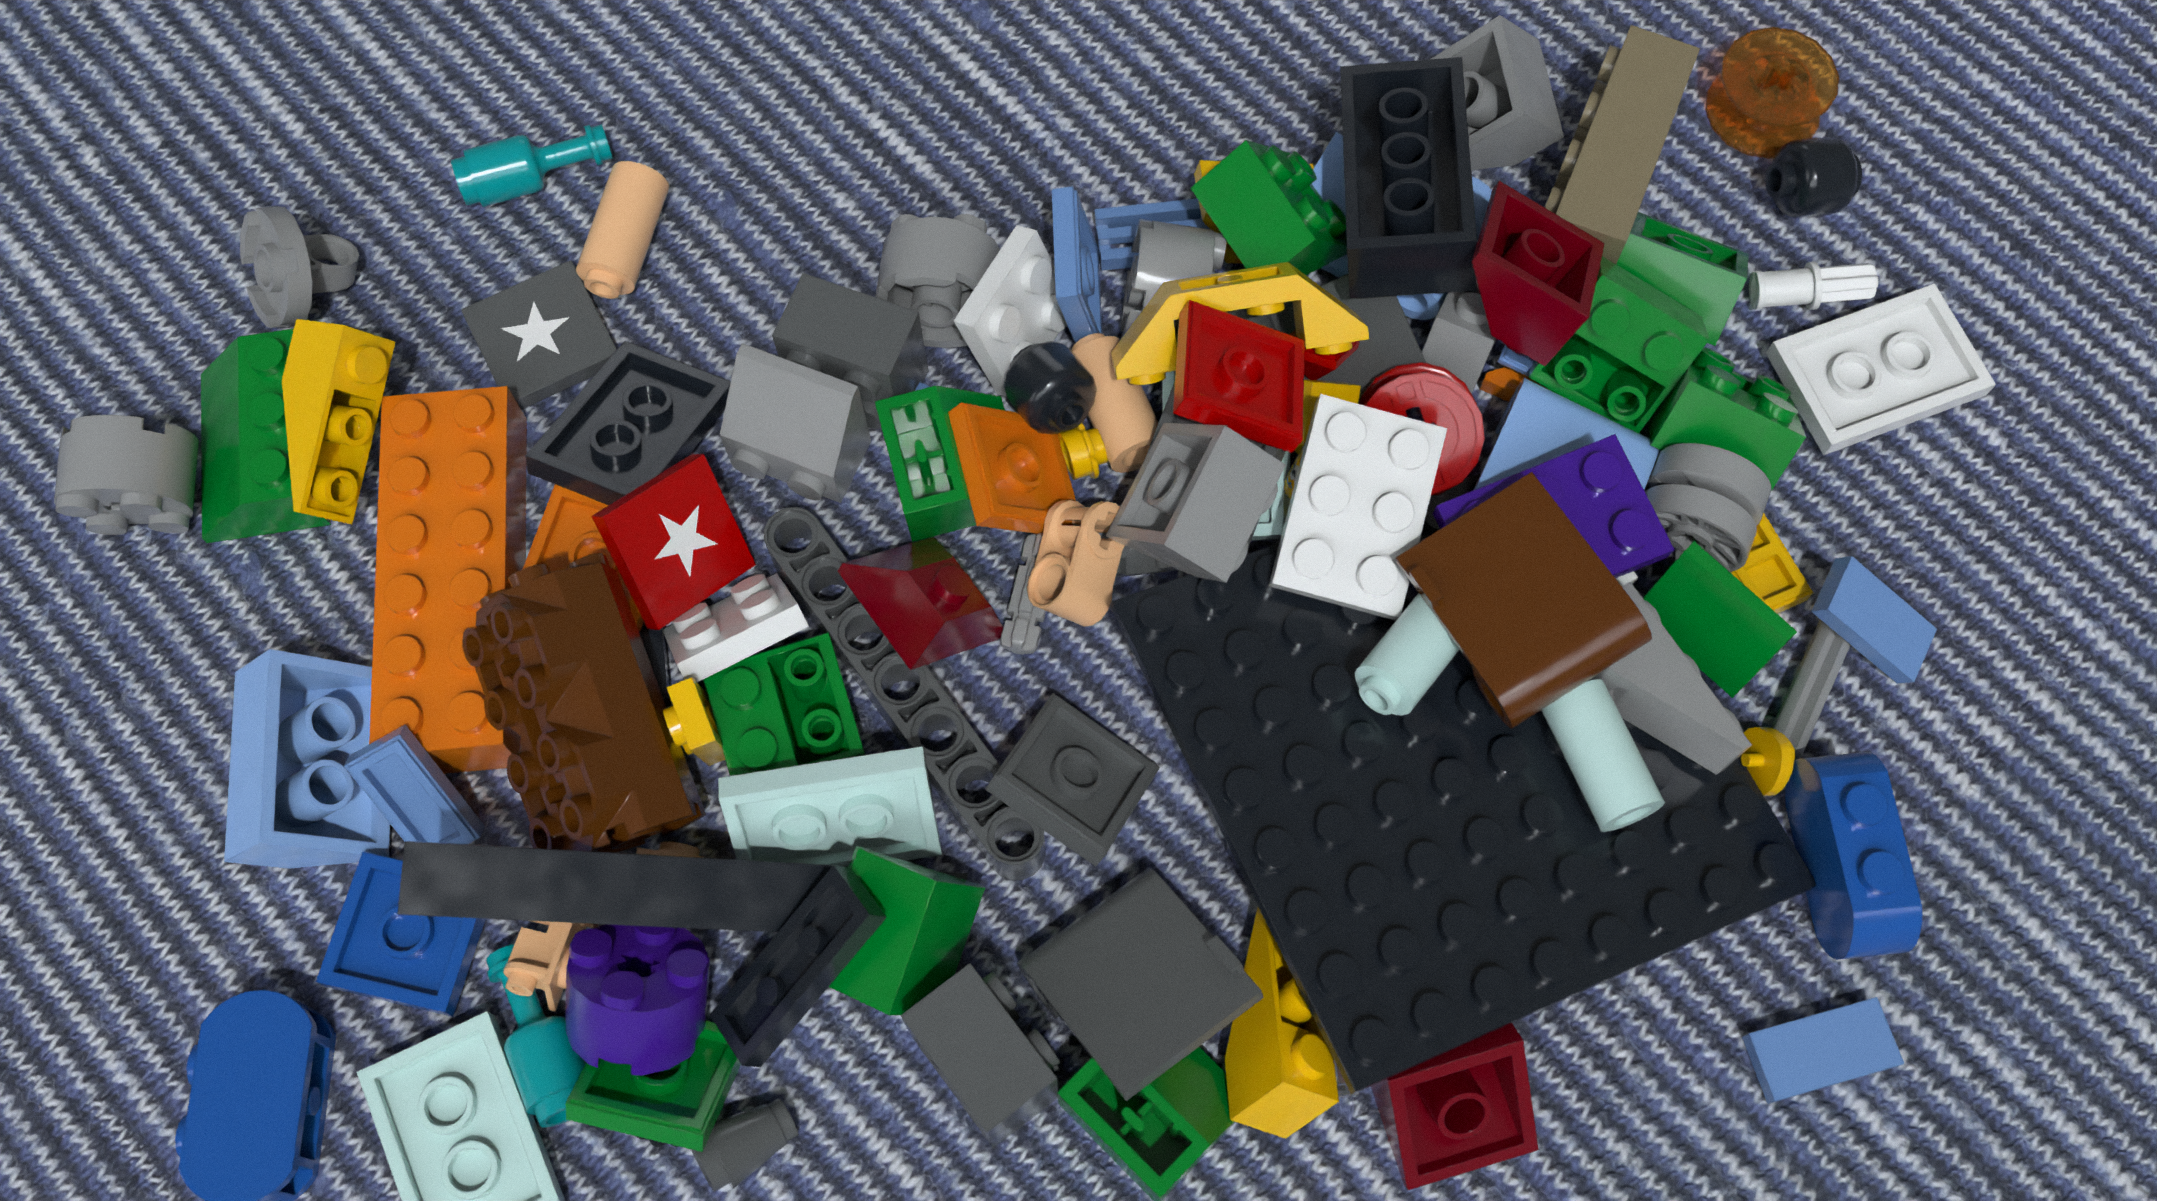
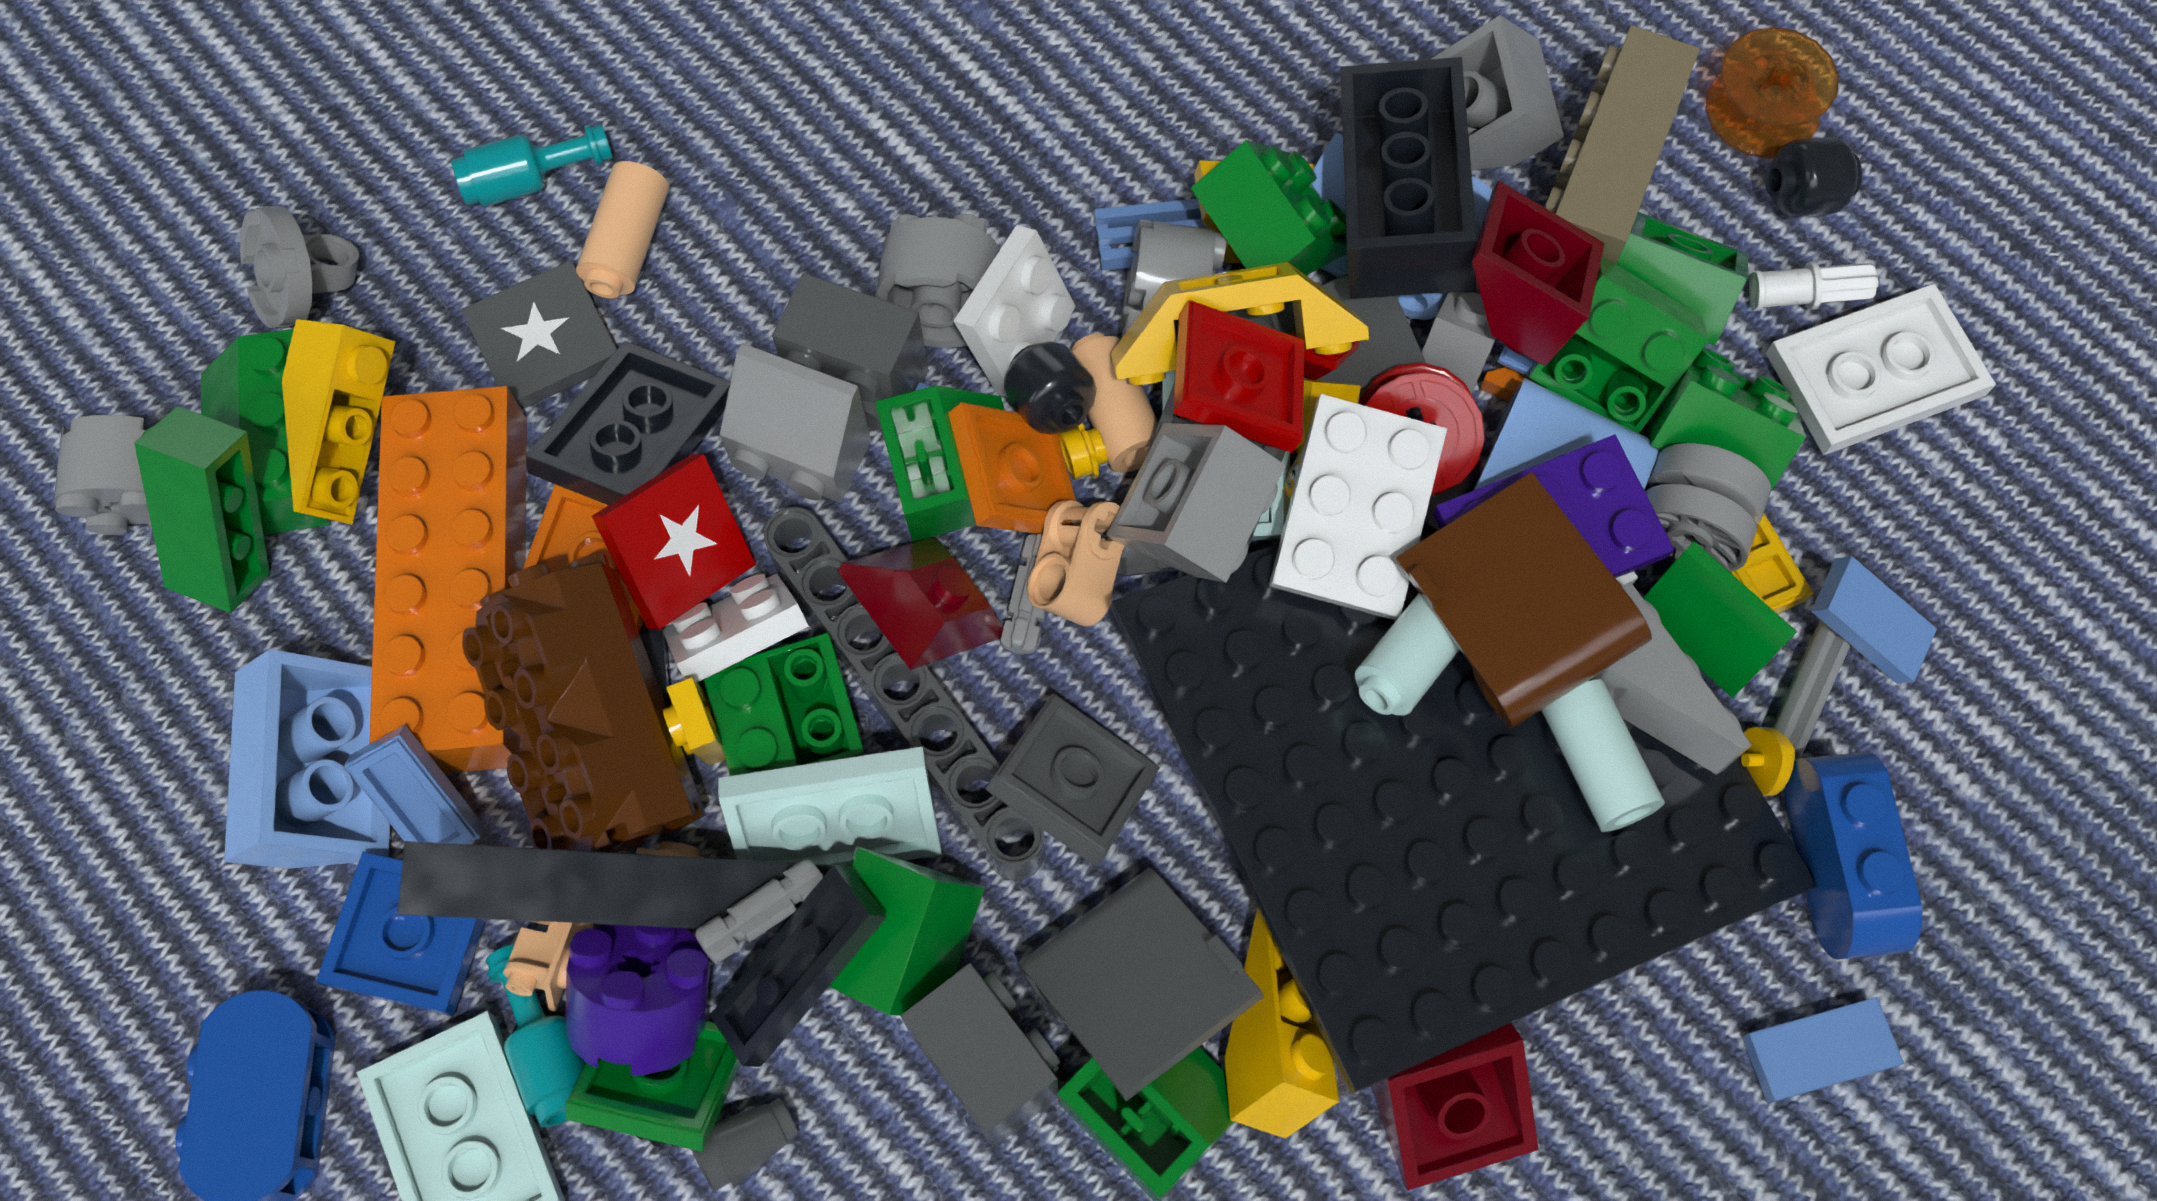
medium blue tile [1052,186,1102,343] -> none
none -> green brick [134,406,270,613]
none -> light grey axle [695,859,823,962]

